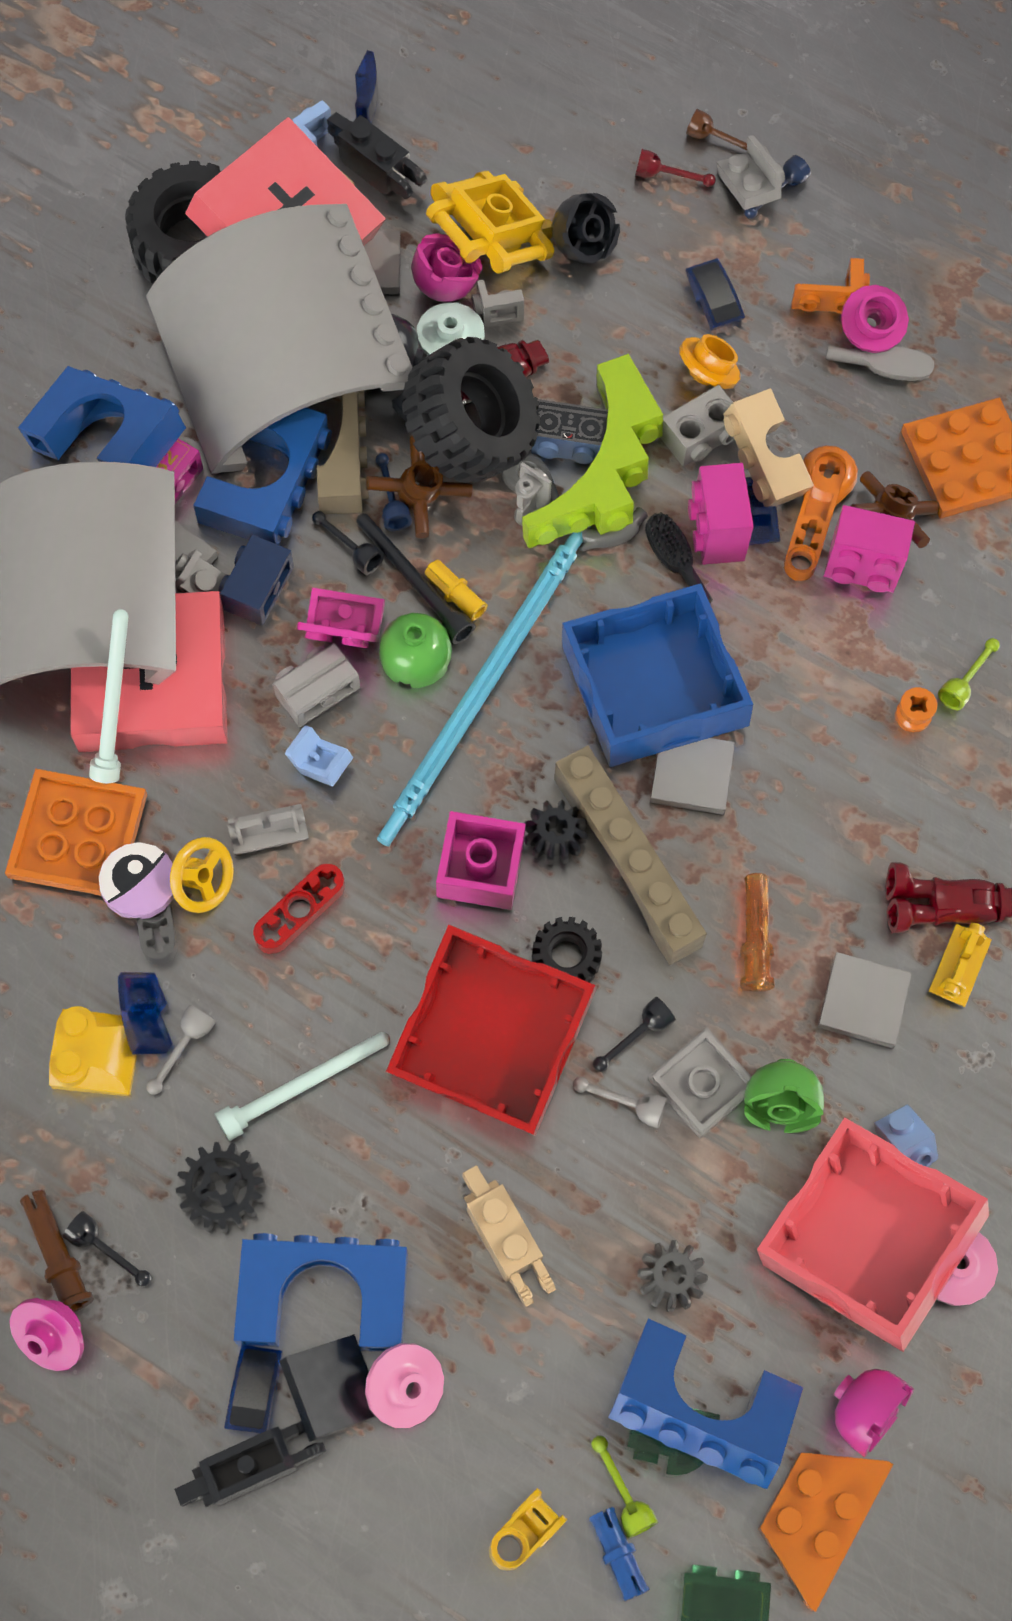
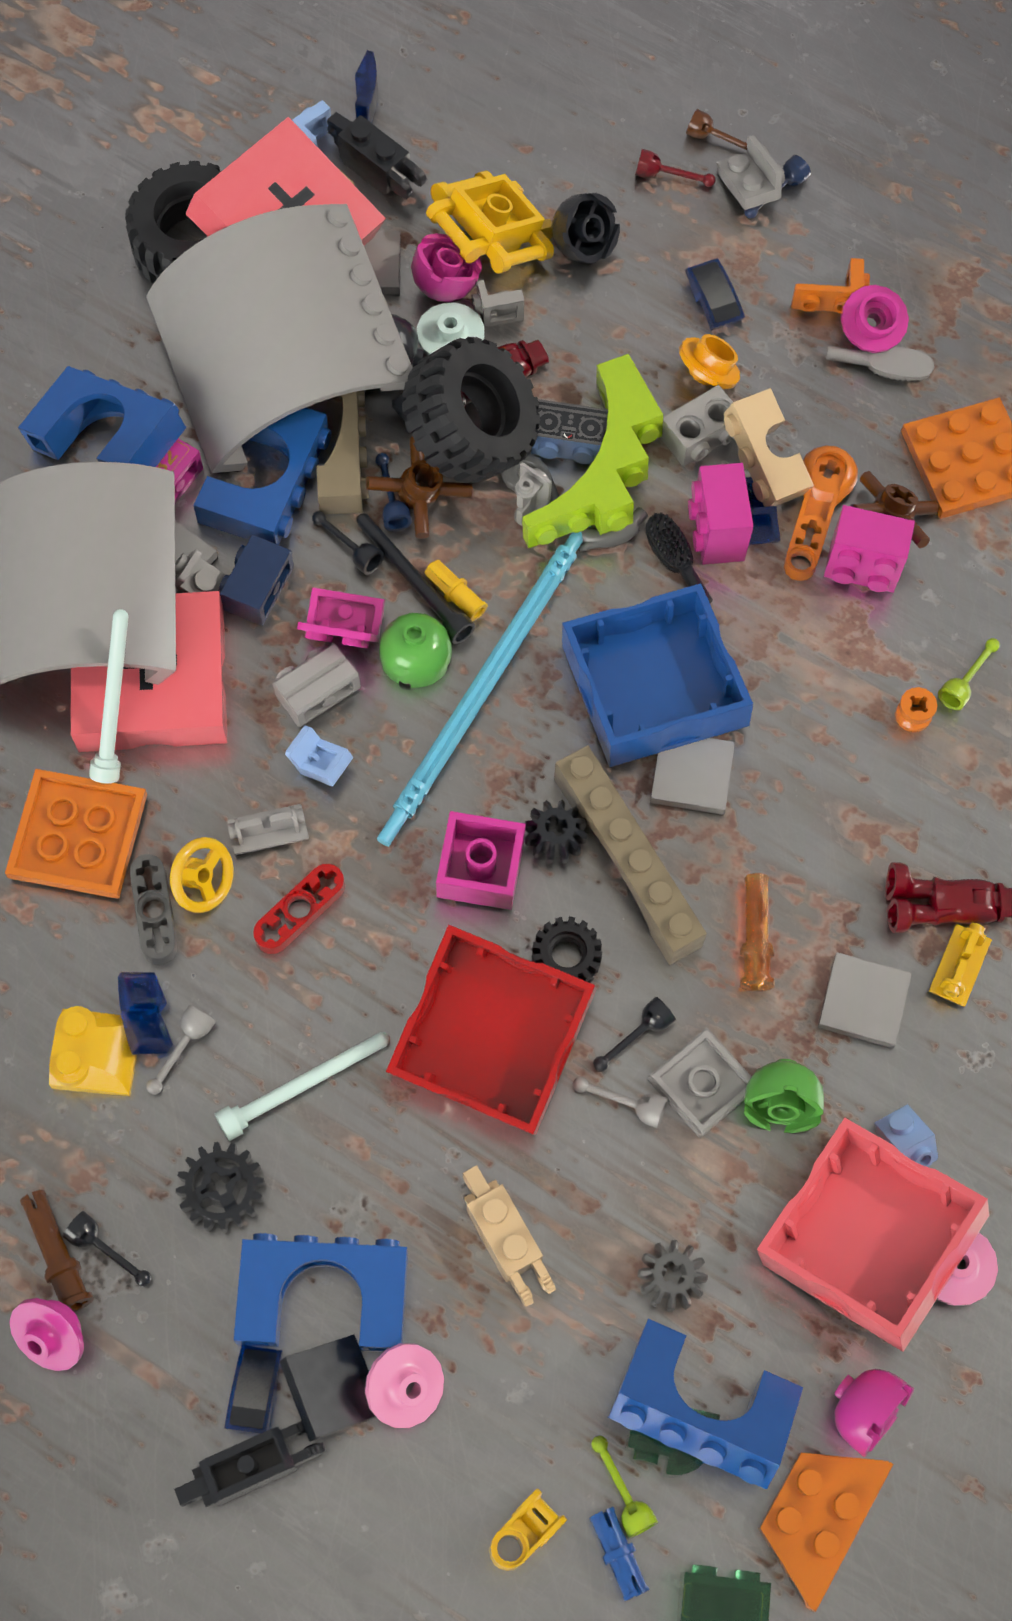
tile [99,842,174,919] -> none

